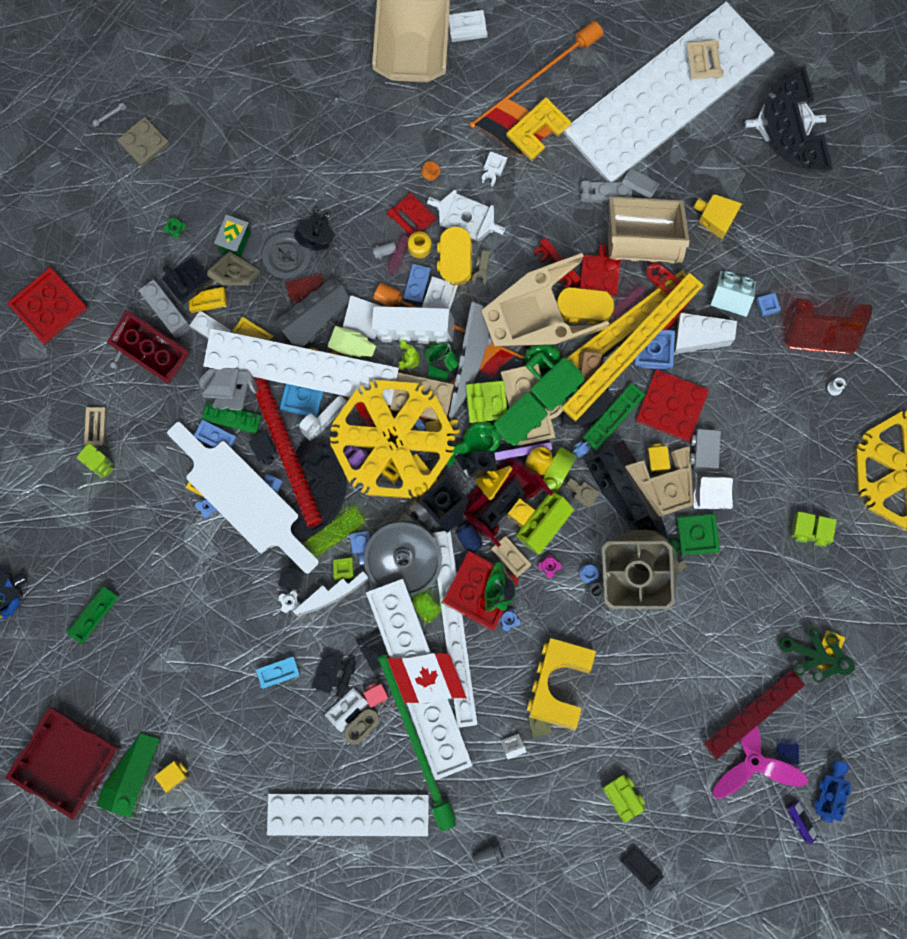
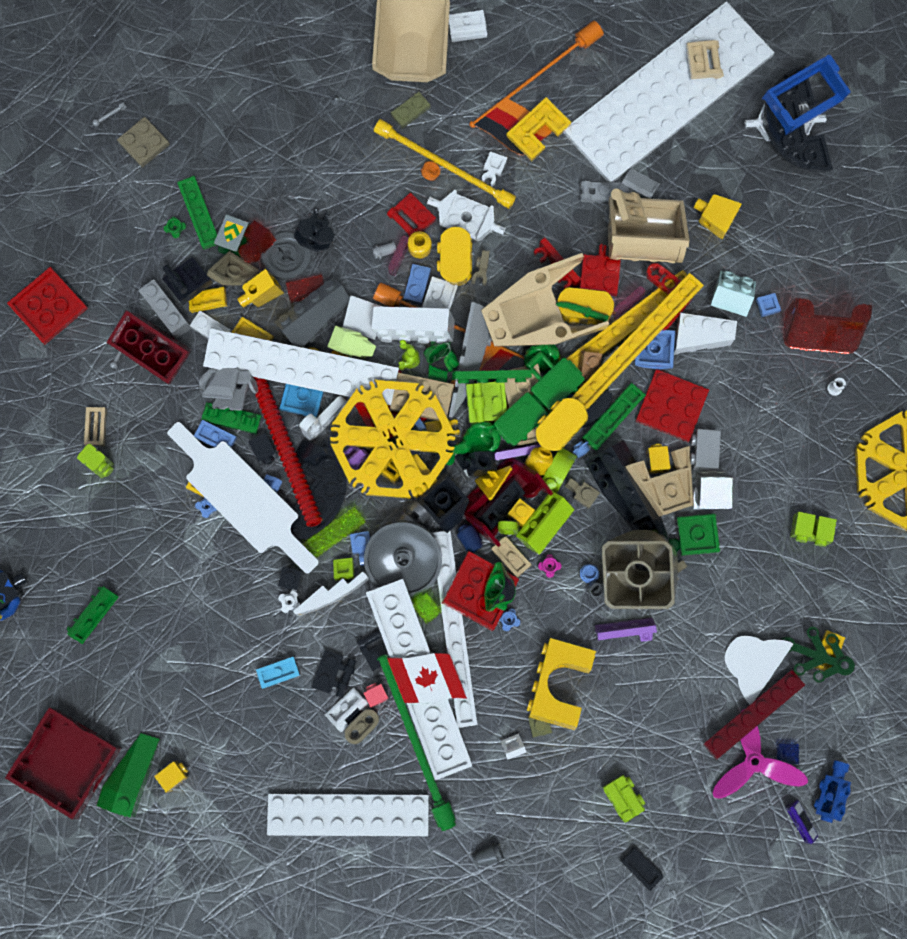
none -> green plate [177,176,217,250]
none -> yellow torso [237,269,284,308]
none -> clear red brick [238,220,276,263]
none -> yellow hose [374,119,516,209]
none -> olive plate [391,92,431,129]
none -> green plate [452,370,532,384]
none -> lime tile [498,521,519,535]
none -> yellow brick [536,398,588,451]
none -> green piece [556,302,609,322]
none -> medium lavender hinge [595,618,657,642]
none -> tan plate [611,189,648,225]
none -> white sticker [725,636,793,705]
none -> blue piece [762,55,851,135]

